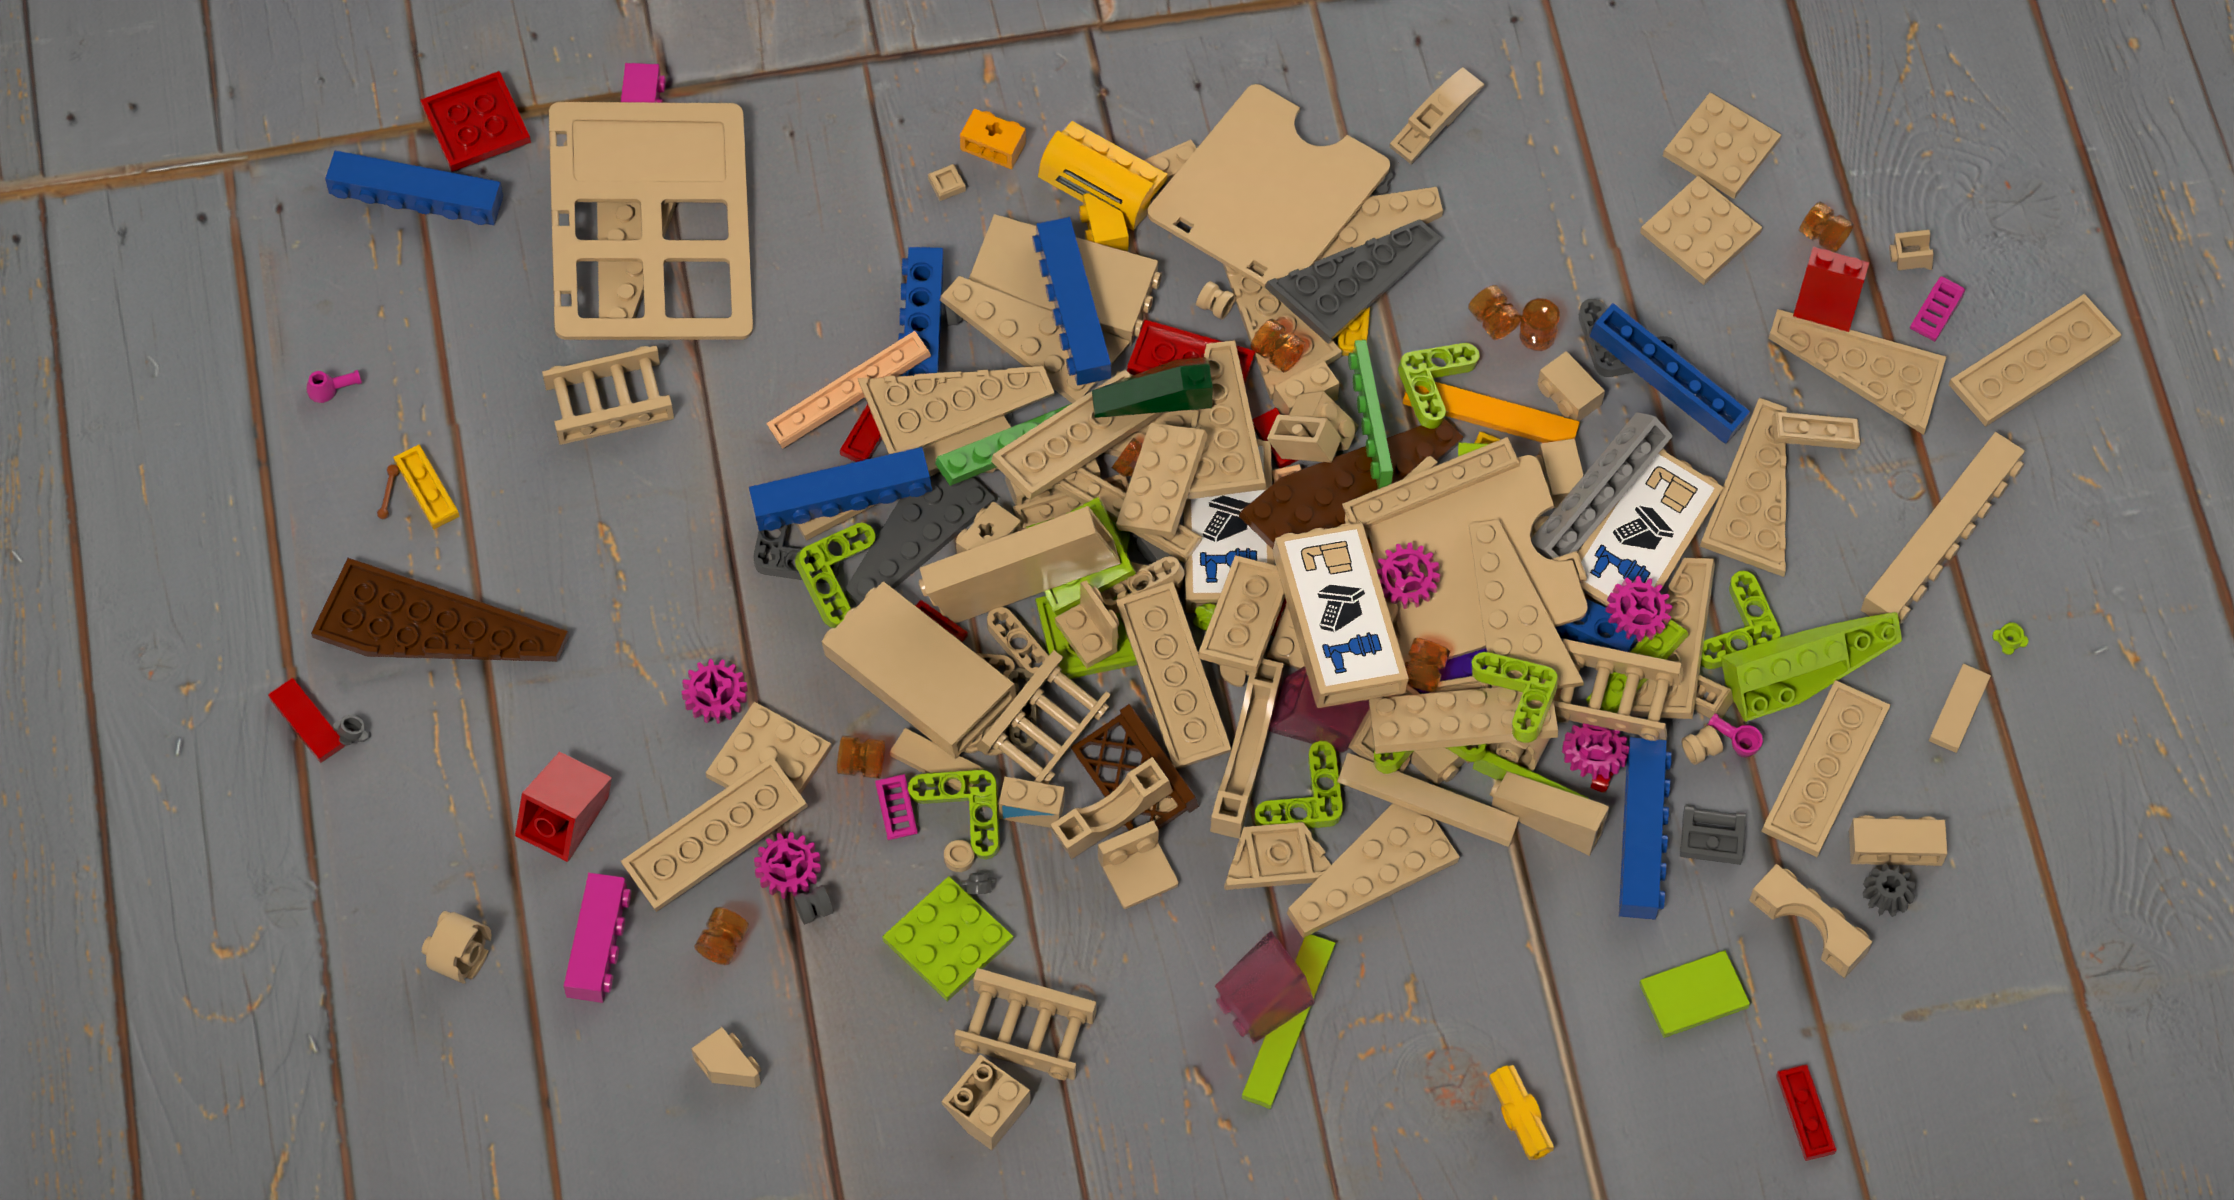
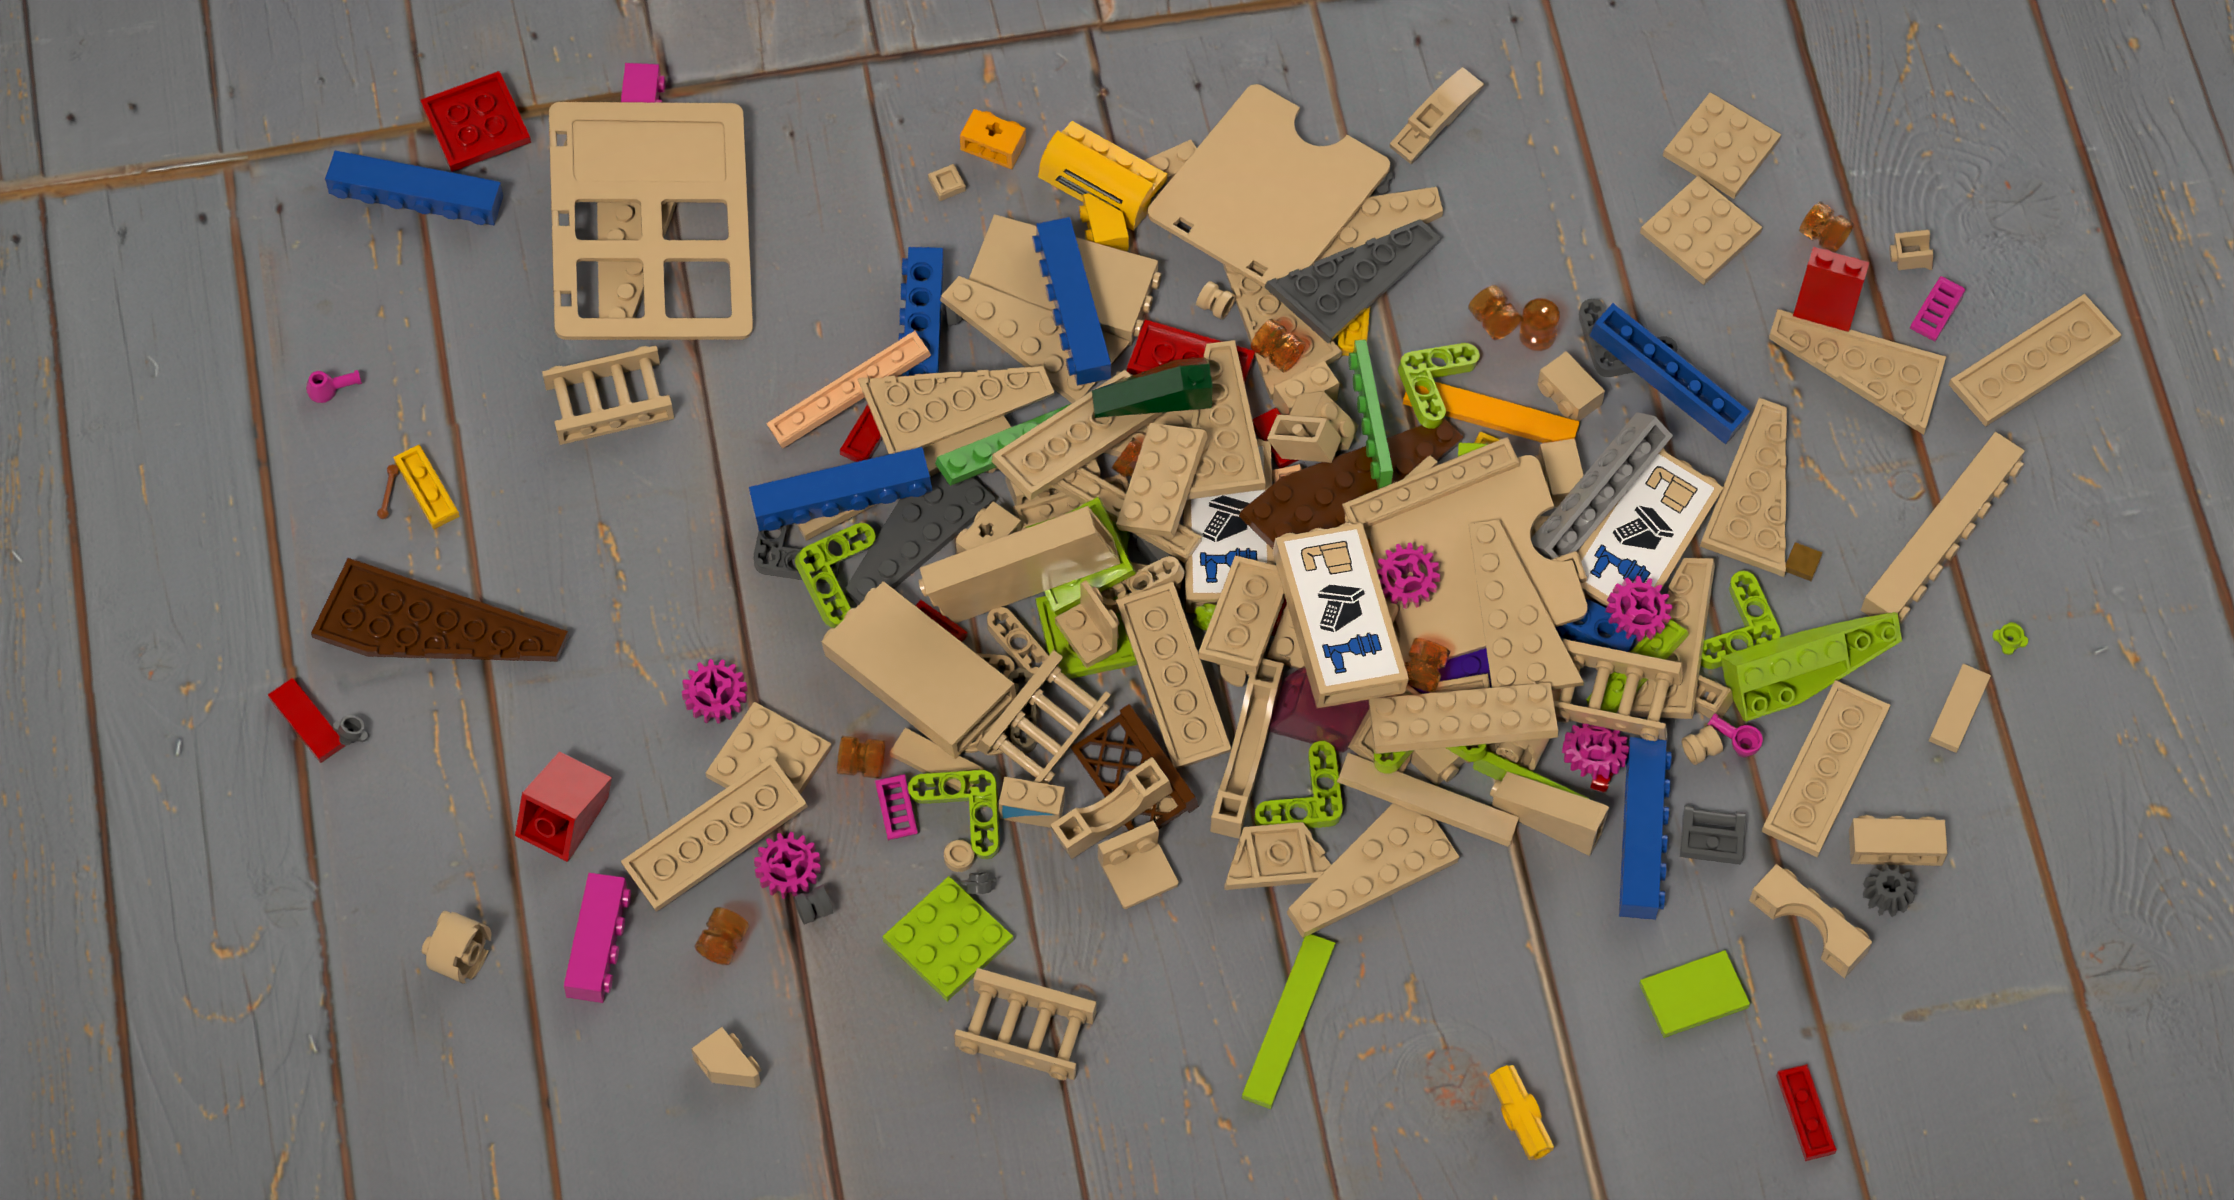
tan slope [941,1055,1030,1150] -> none
clear pink slope [1215,931,1315,1044] -> none
lime beam [1472,652,1558,743] -> none
tan tile [1772,411,1860,450] -> none
none -> pearl gold tile [1786,542,1822,581]

